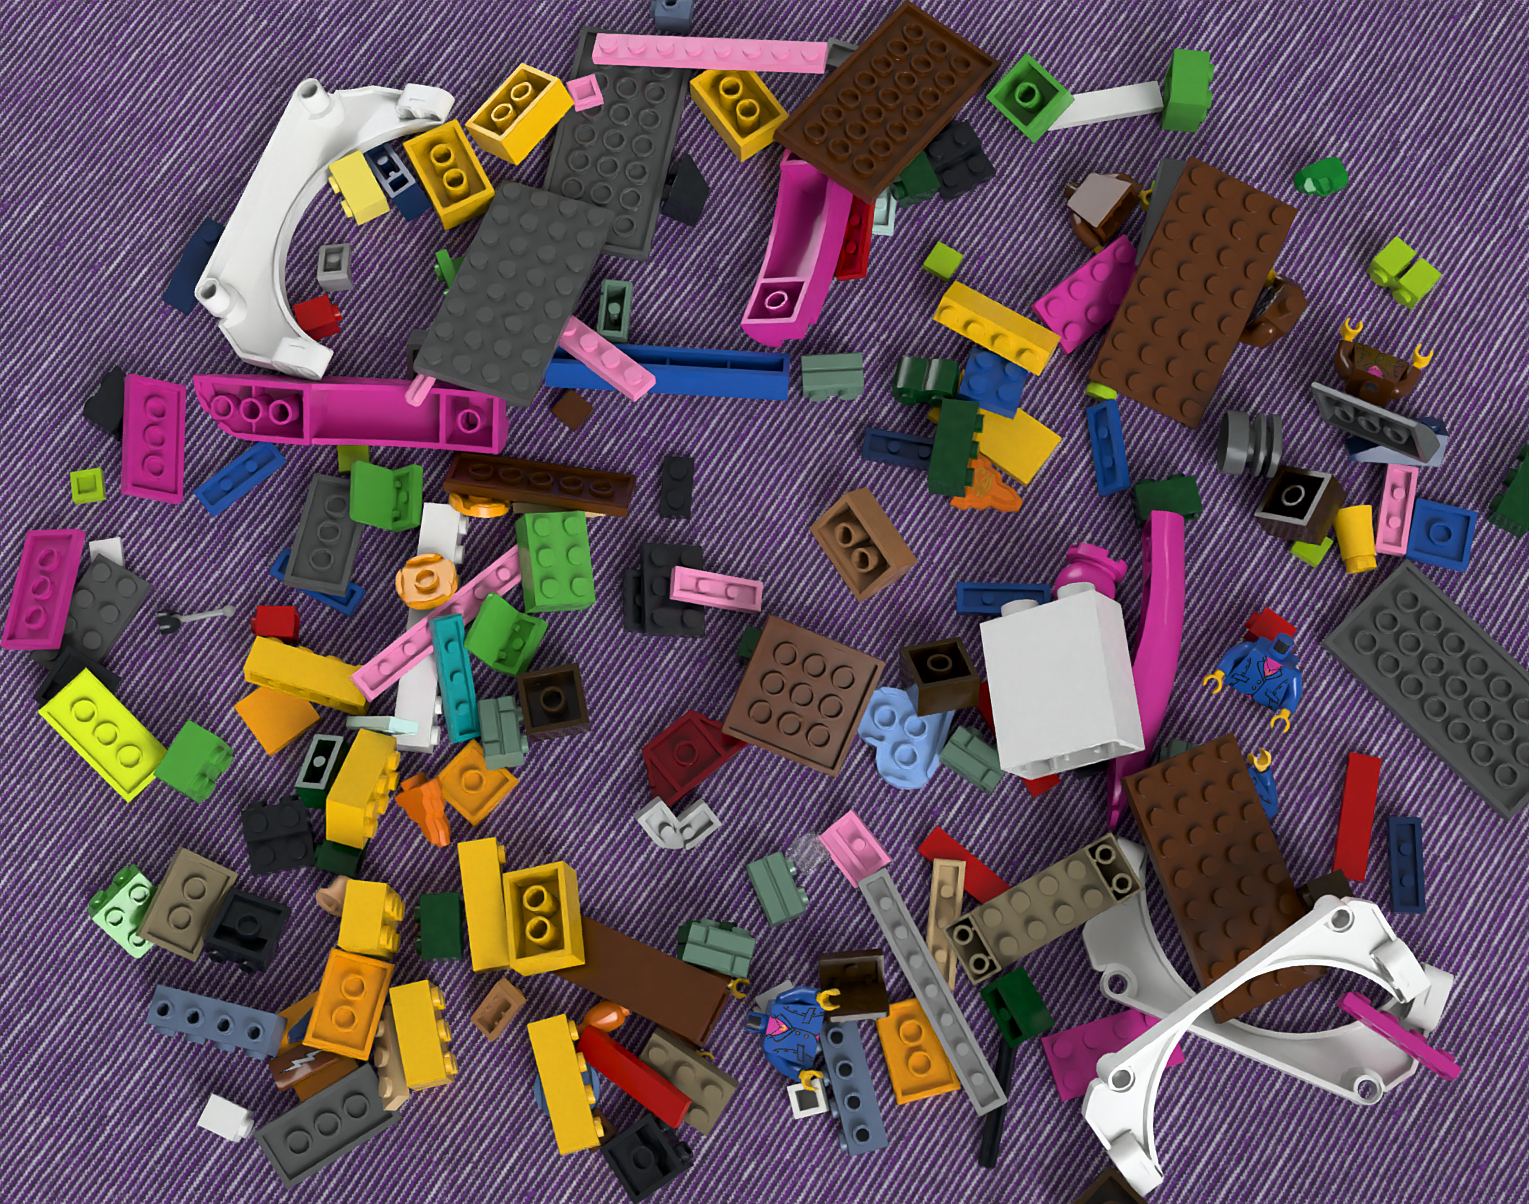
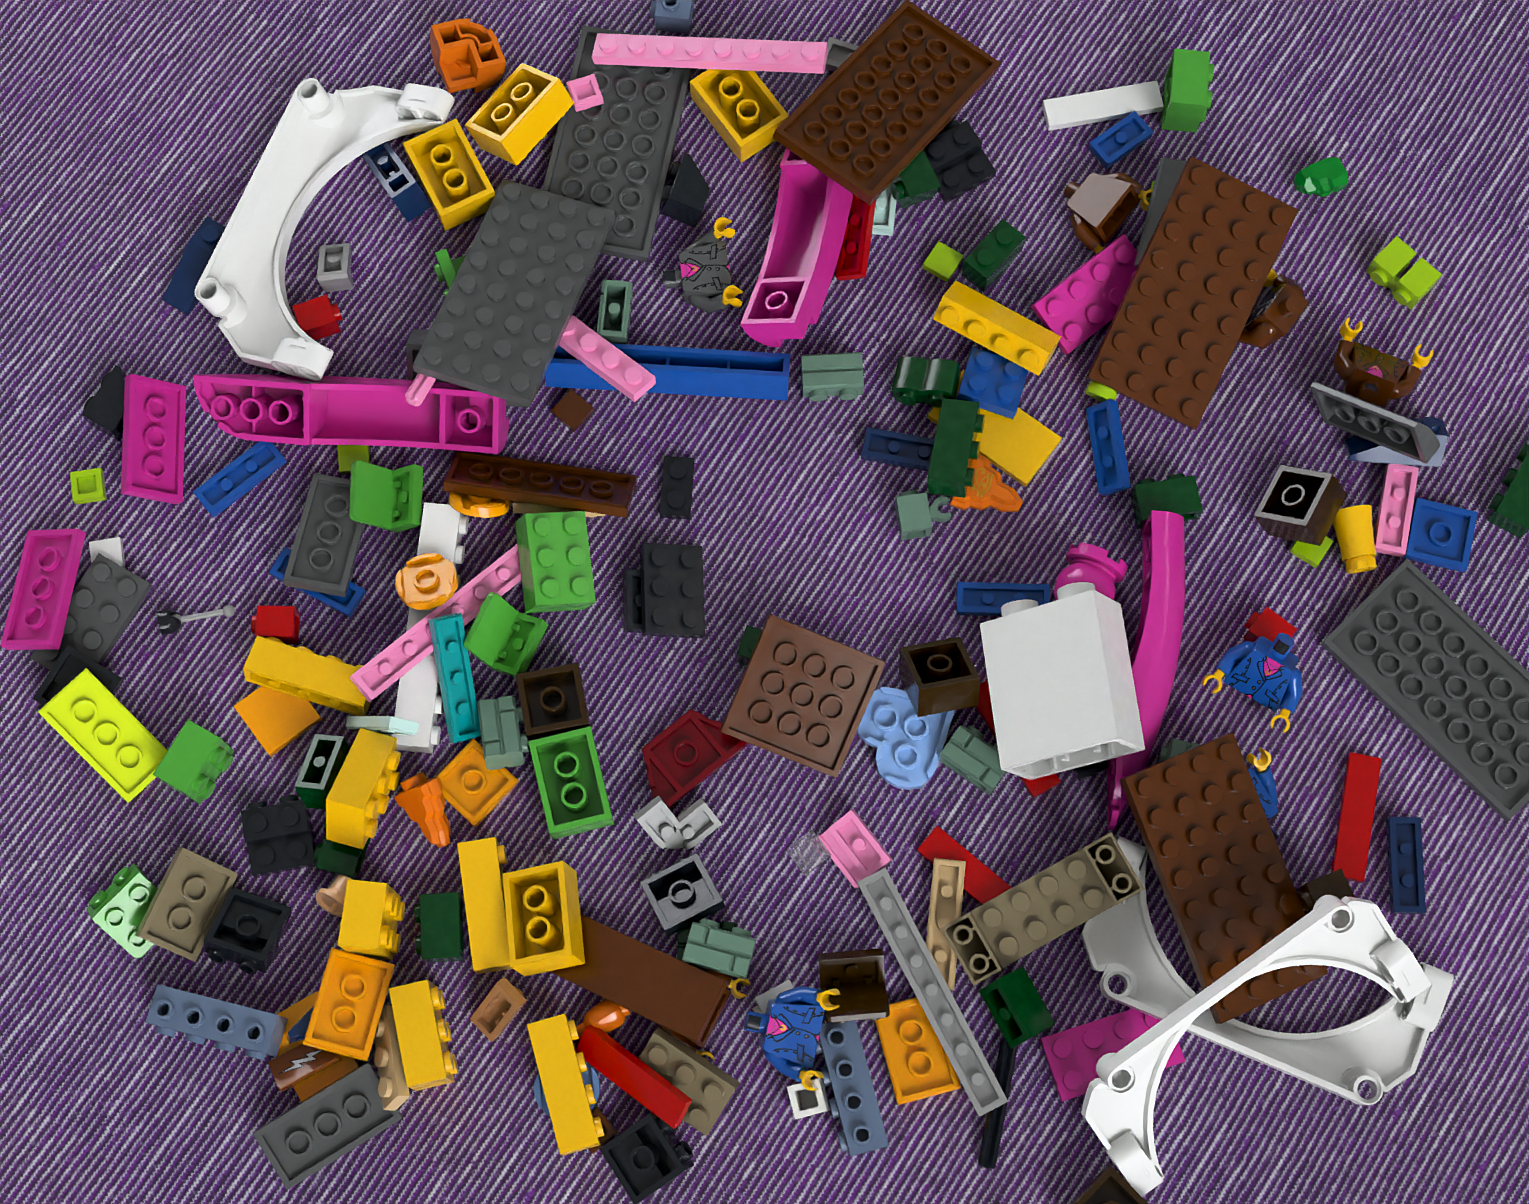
white brick [197,1094,254,1142] -> none
light yellow brick [327,150,390,226] -> none
bright pink plate [669,566,763,615] -> none
sand green brick [746,851,809,928] -> none
medium nougat slope [809,487,918,603] -> none
bright green brick [986,53,1075,144] -> none
dark grey wheel [1217,410,1283,478] -> none
dark pink plate [1335,991,1462,1081] -> none
none -> orange brick [430,18,506,93]
none -> bright green brick [528,726,615,840]
none -> plate [640,853,725,937]
none -> dark grey torso [663,217,743,313]
none -> sand green brick [895,490,951,541]
none -> dark green brick [961,219,1026,292]
none -> blue plate [1088,111,1153,169]

